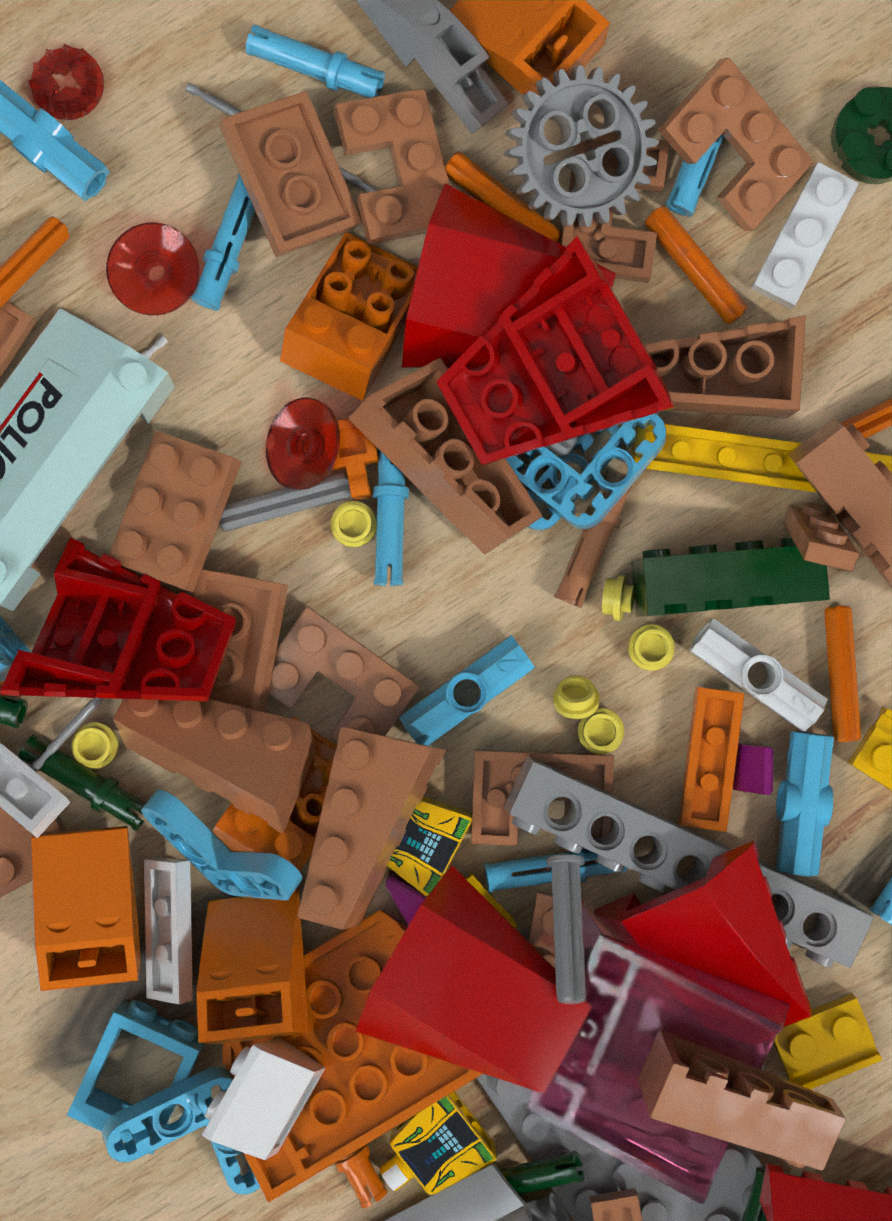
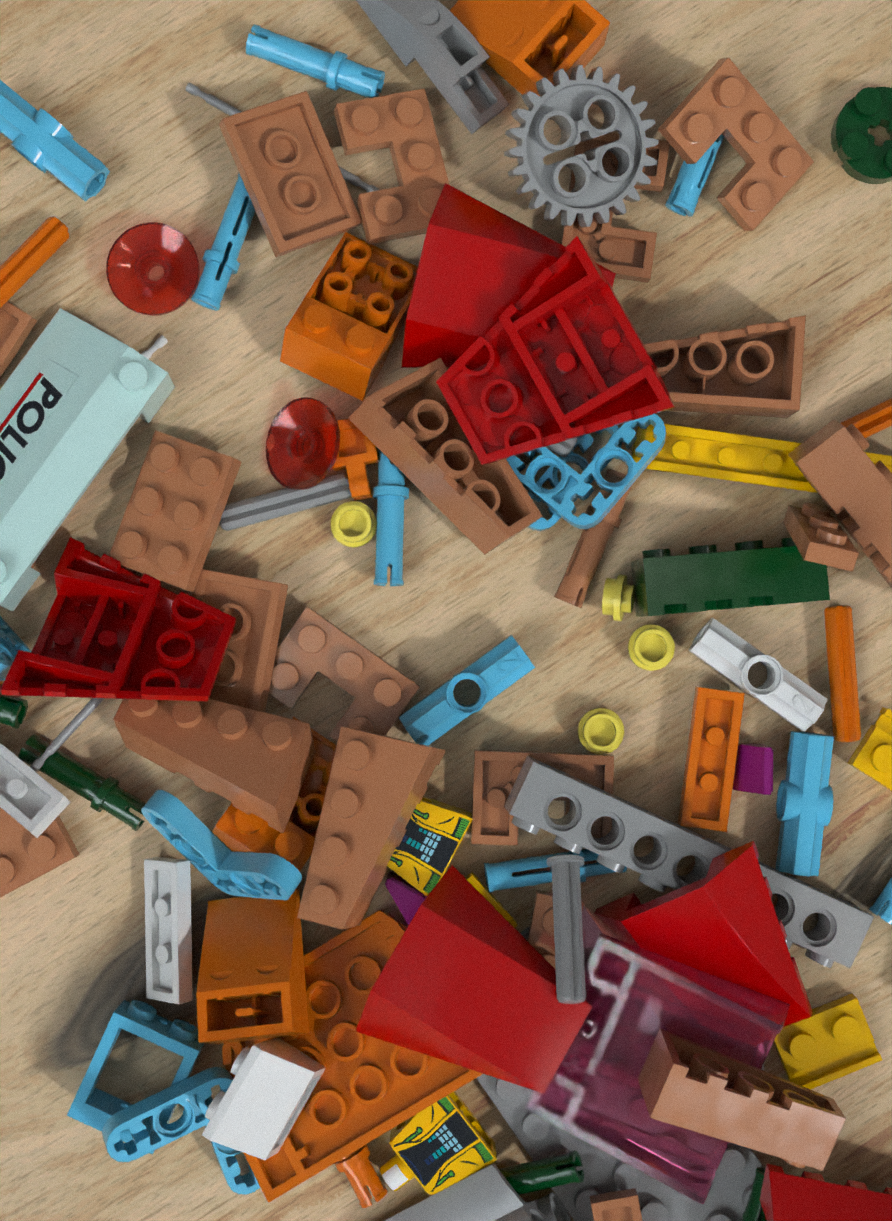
clear red gear [28,43,104,120] -> none
orange slope [31,826,142,991] -> none
light yellow plate [71,722,119,768] -> none
orange axle [445,152,562,243] -> none
light yellow plate [553,676,600,719] -> none
orange axle [645,206,748,324] -> none
white plate [750,162,859,309] -> none

